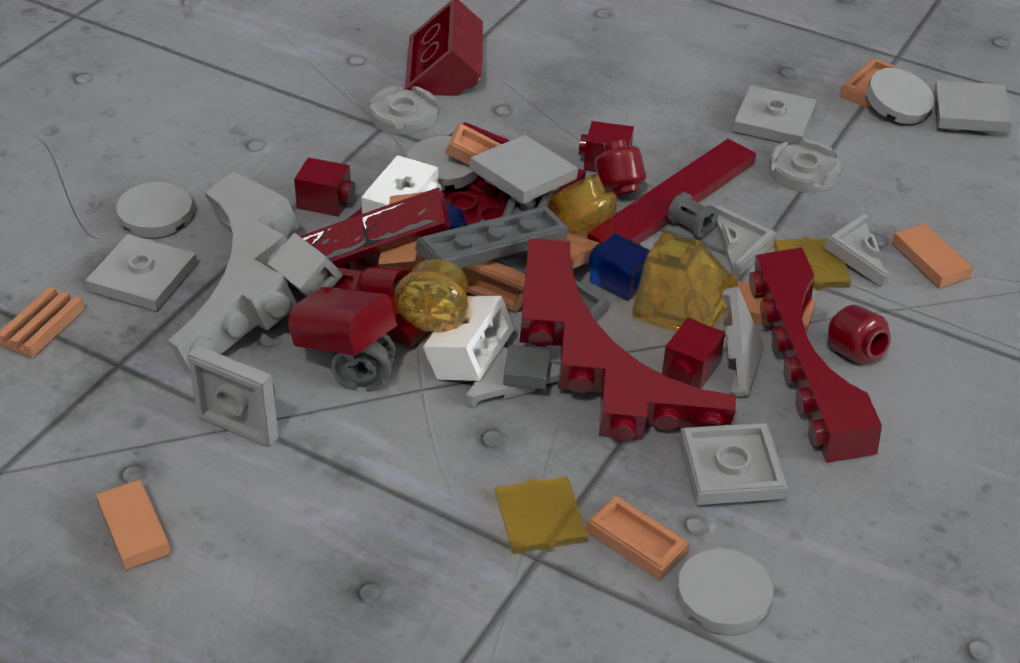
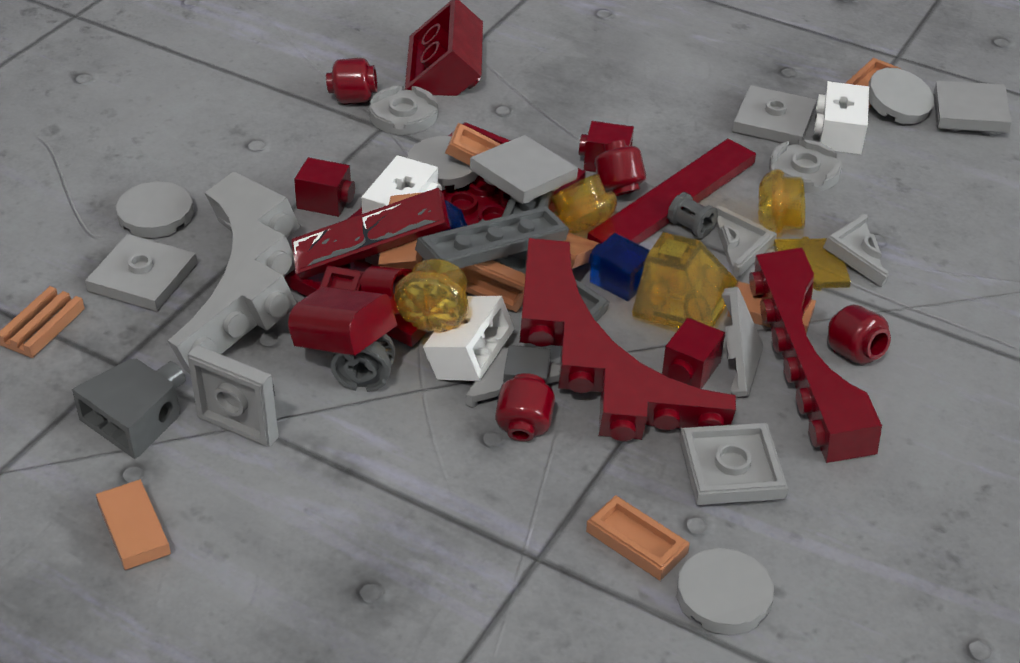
light grey brick [267,232,343,297] -> none
clear yellow piece [495,476,588,554] -> none
nougat tile [892,223,973,288] -> none
none -> dark grey torso [72,359,186,459]
none -> dark red head [326,58,378,104]
none -> dark red head [495,373,555,441]
none -> clear yellow piece [758,169,805,237]
none -> white brick [814,81,869,155]

